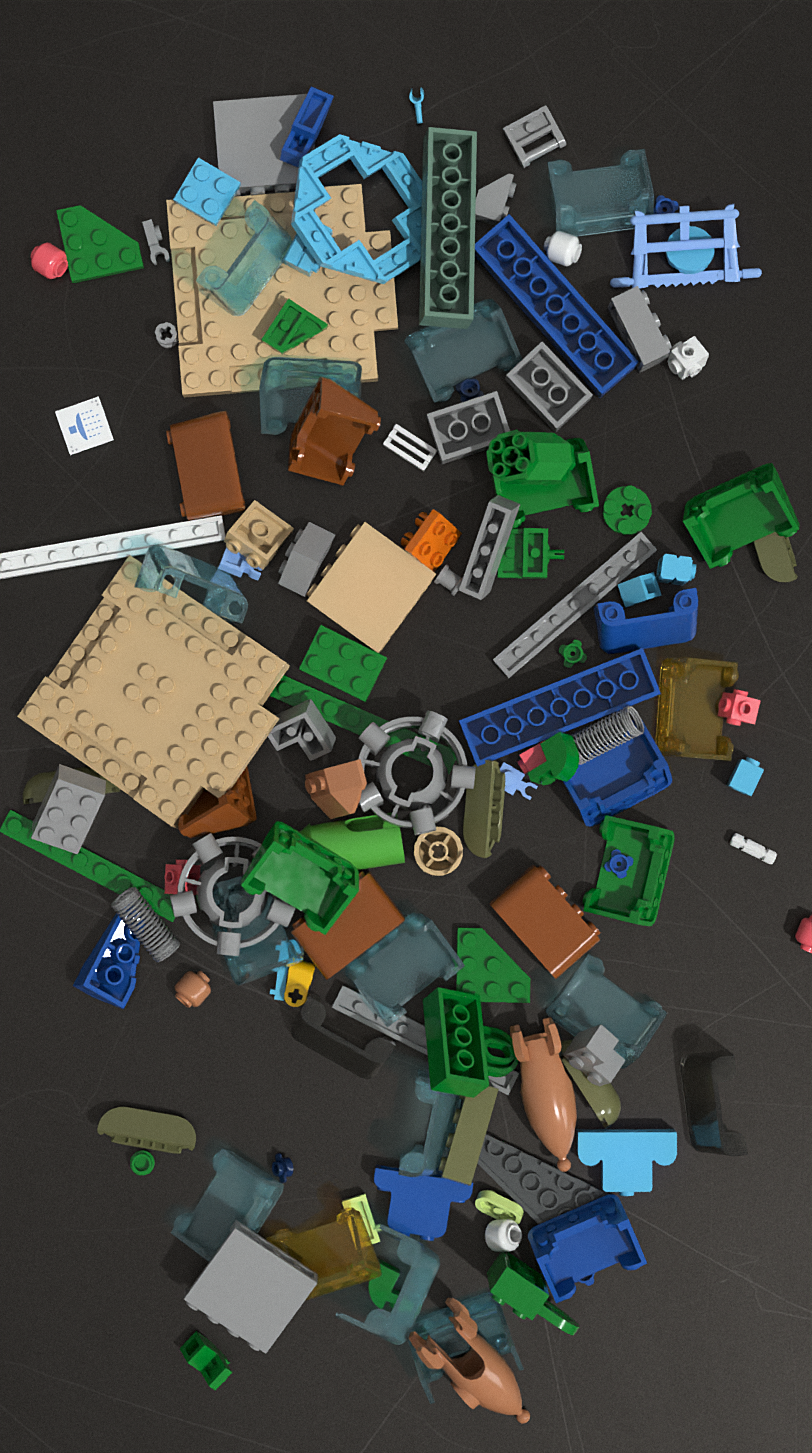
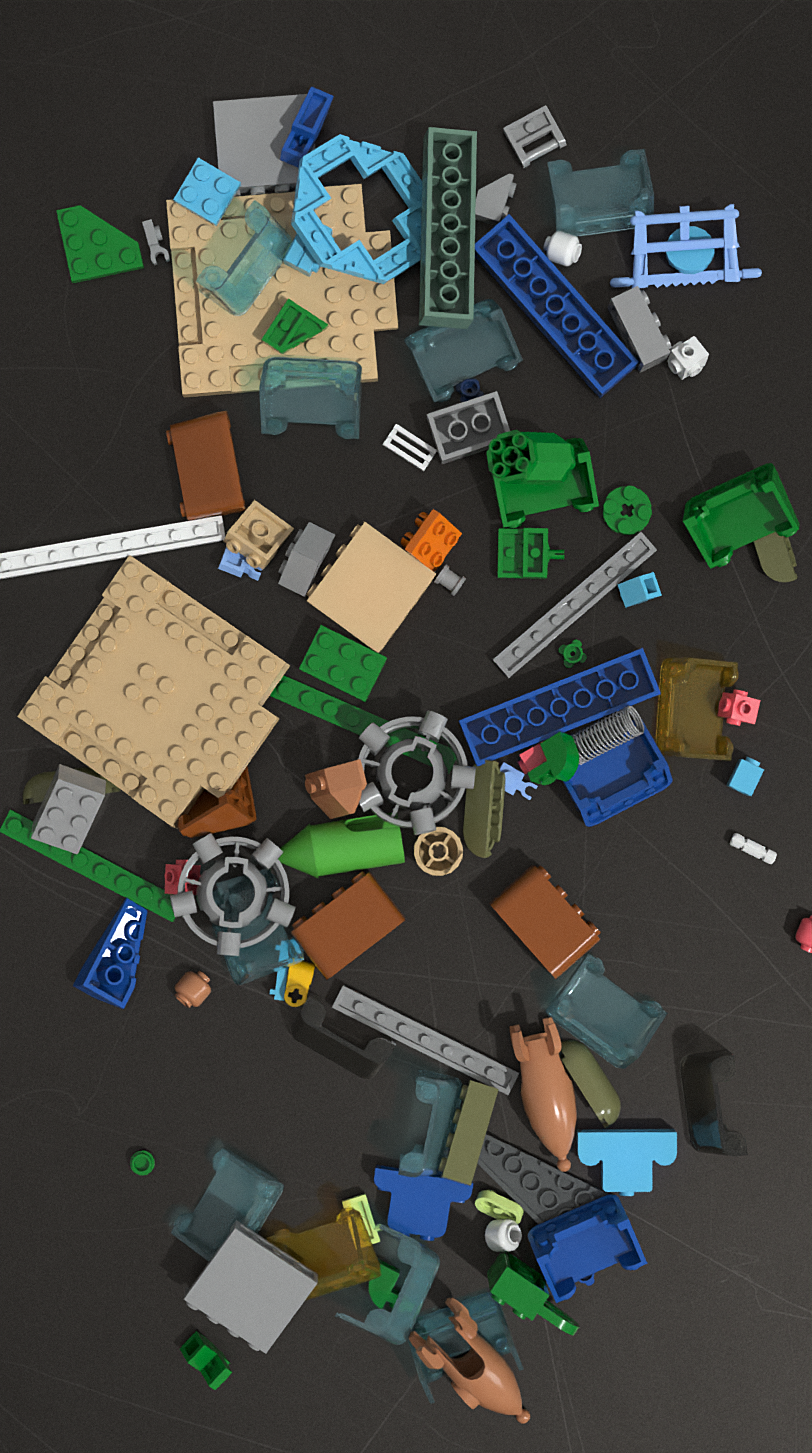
coral head [31,242,68,279] -> none
white sticker [55,397,114,455] -> none
olive brick [97,1107,196,1154] -> none
light grey piece [111,887,180,962] -> none
clear light blue windscreen [134,544,248,624] -> none
light grey bush [155,322,179,348] -> none
green windscreen [241,821,359,935] -> none
light grey brick [267,699,336,761] -> none
dark blue plate [272,1153,293,1183] -> none
dark orange windscreen [288,376,381,485] -> none
clear light blue windscreen [345,913,465,1027] -> none
medium azure hand [409,87,424,124] -> none
green brick [423,987,518,1098] -> none
green plate [456,927,530,1003] -> none
light grey brick [459,495,520,600] -> none
light grey brick [505,342,593,433] -> none
light grey brick [563,1024,625,1086] -> none
green windscreen [583,815,675,926] -> none
blue windscreen [593,588,698,654] -> none
blue plate [604,849,633,878] -> none
blue plate [651,195,679,224] -> none
medium azure brick [656,554,696,586] -> none

